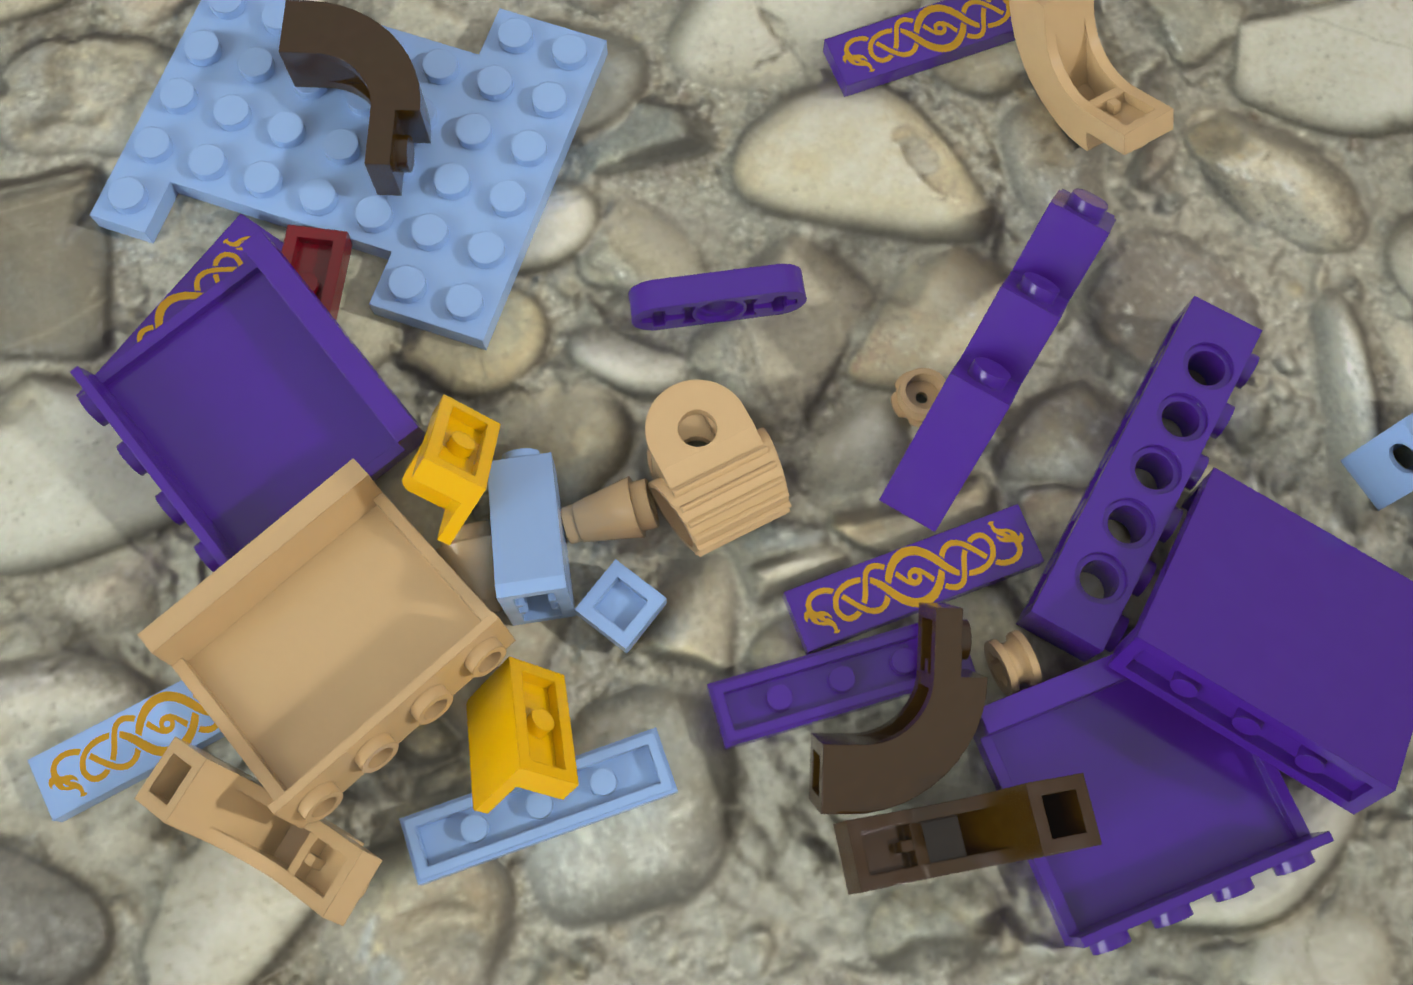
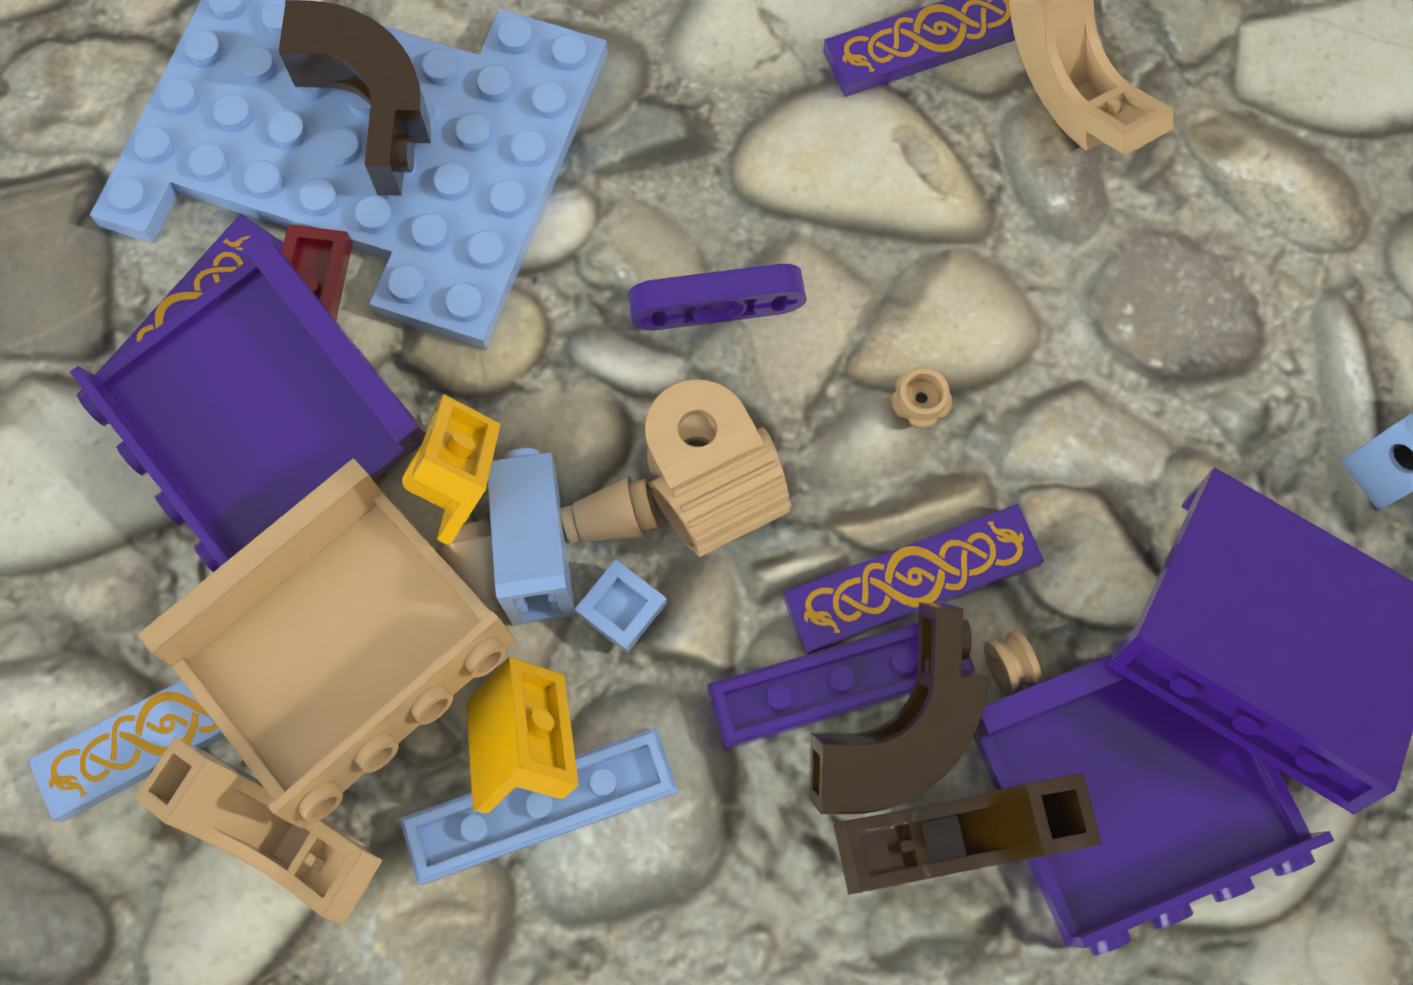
dark purple arch [879,188,1116,532] -> none
dark purple brick [1016,296,1263,662] -> none

